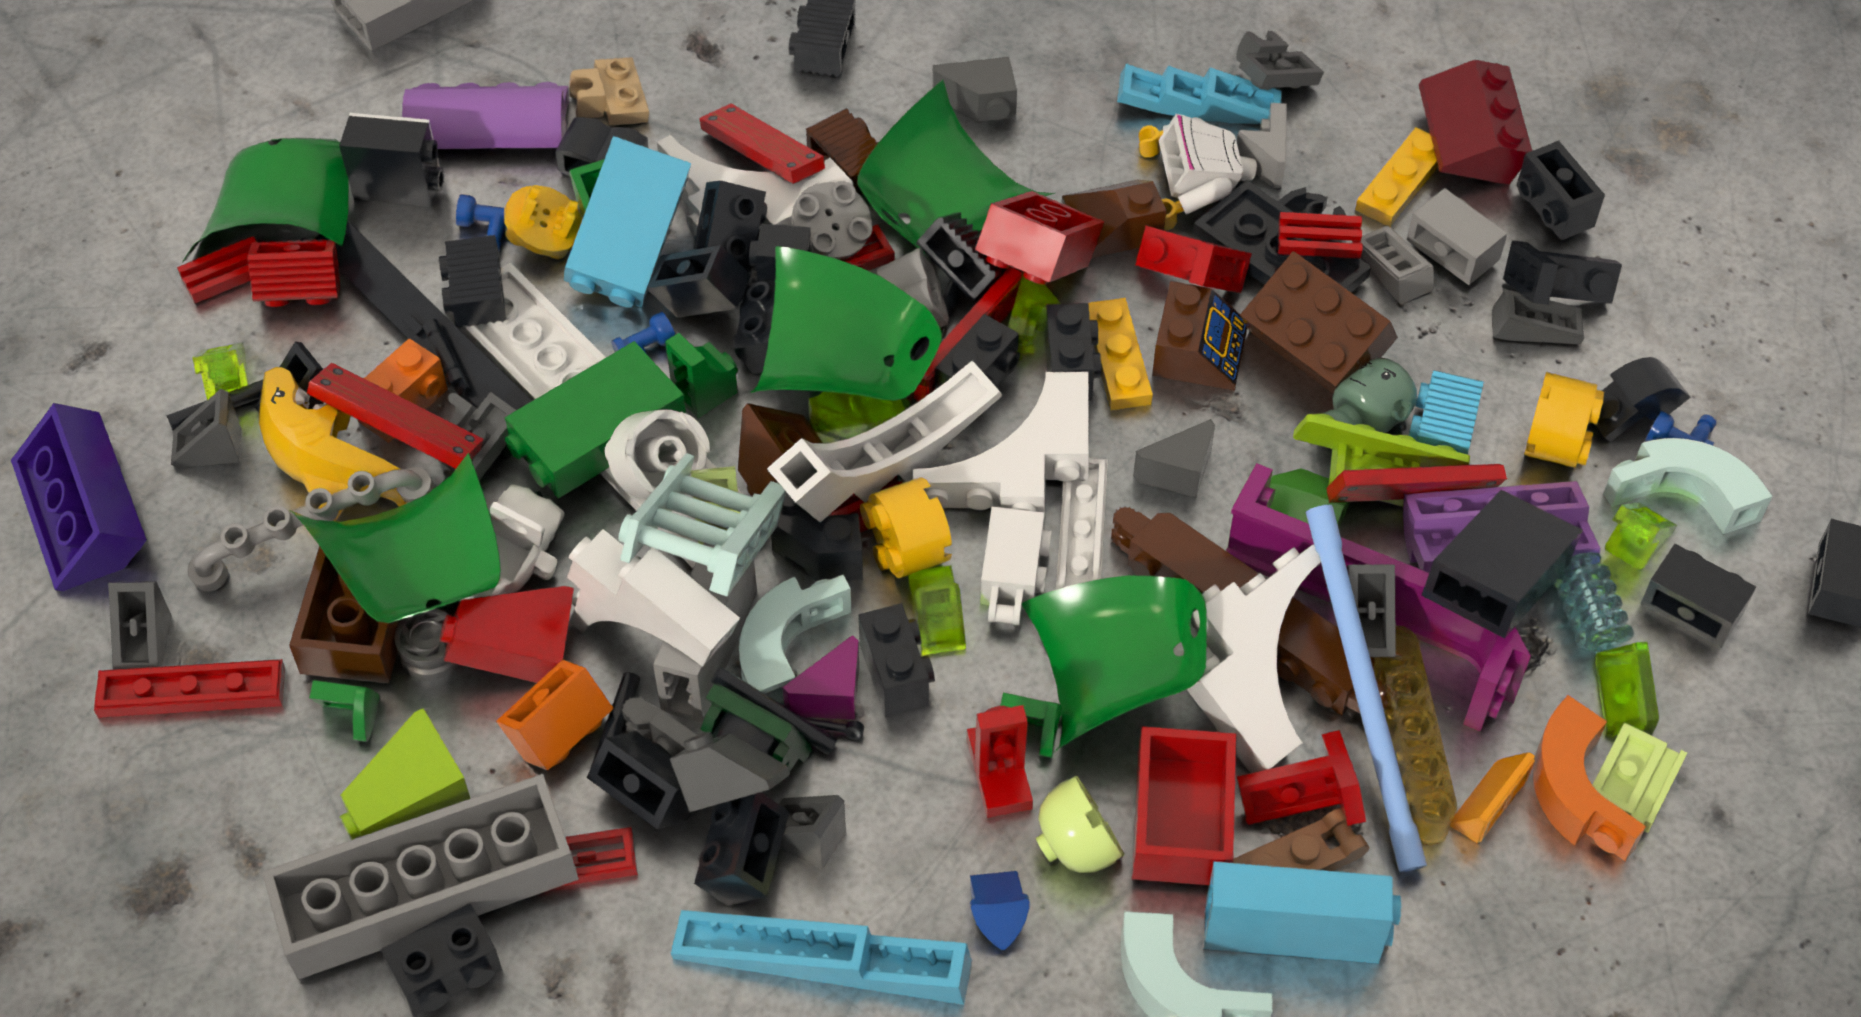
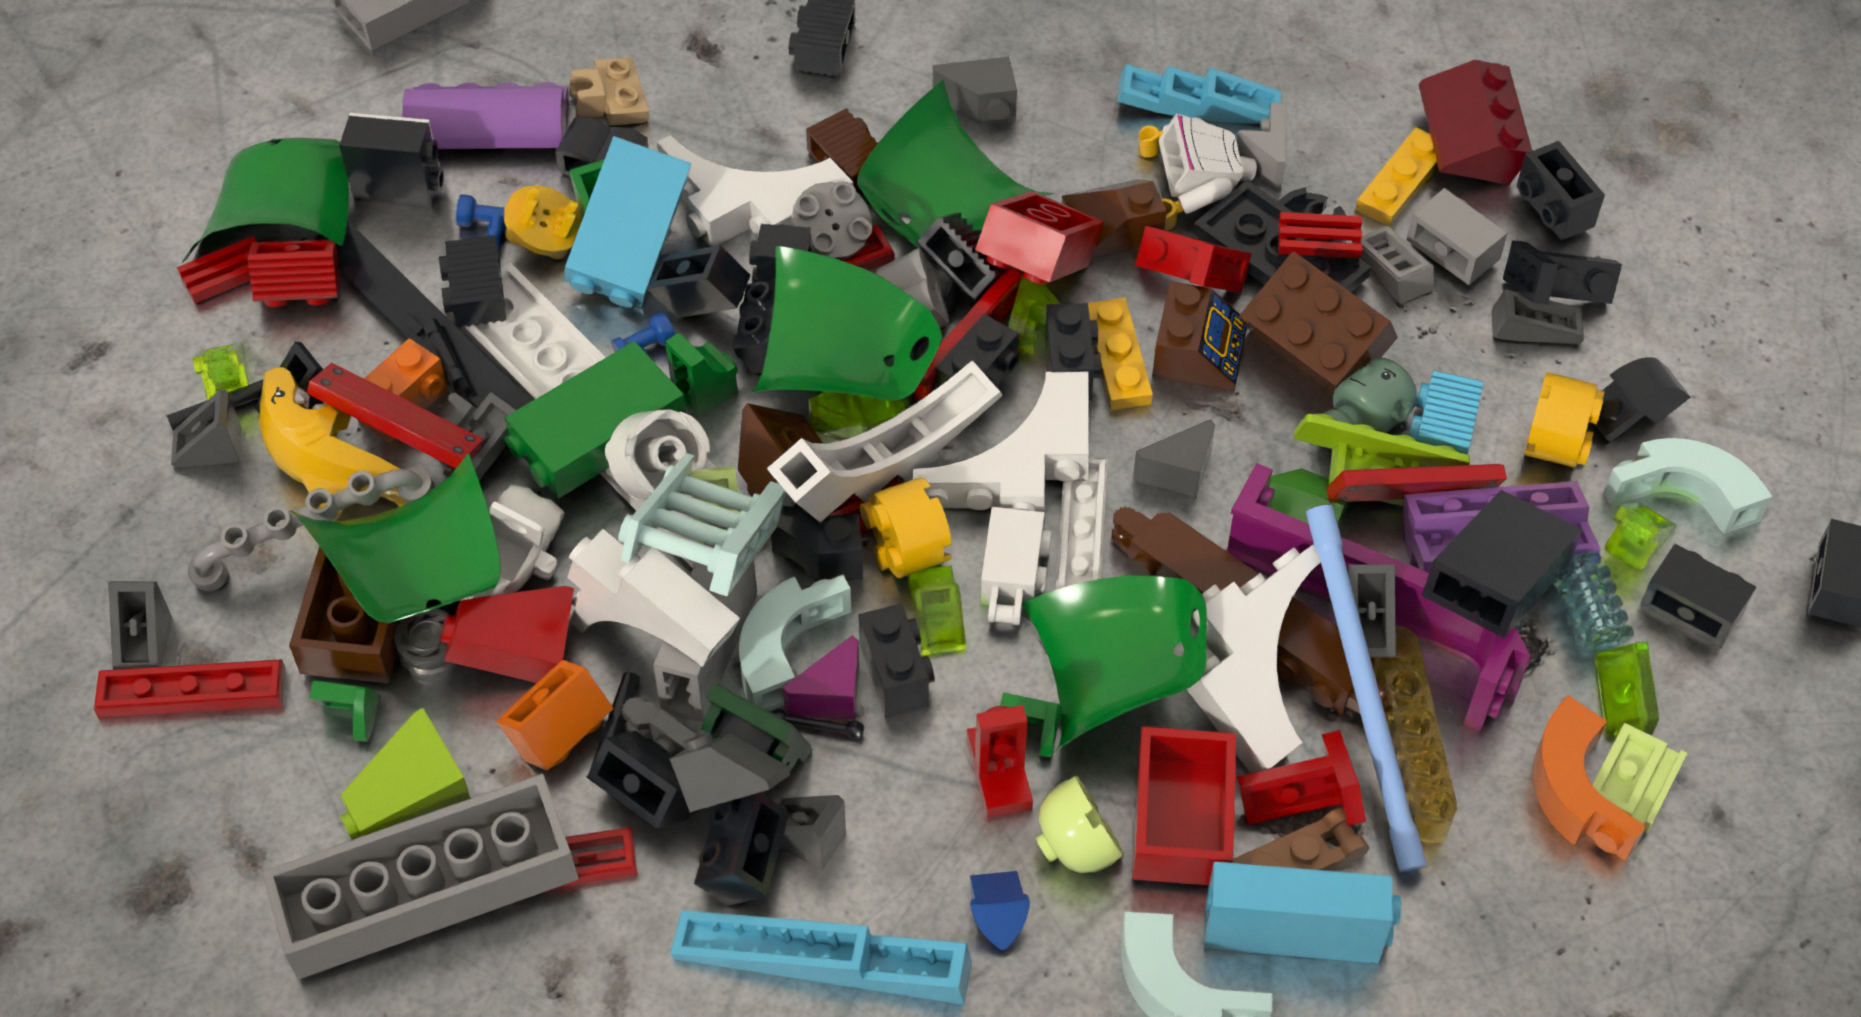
dark purple slope [11,403,147,591] -> none
black brick [381,903,502,1017] -> none
black brick [693,180,767,273] -> none
red tile [699,103,825,184] -> none
black bar [710,666,837,755] -> none
dark grey plate [1236,31,1324,90] -> none
light orange slope [1450,752,1535,843] -> none
blue piece [1645,411,1716,446] -> none

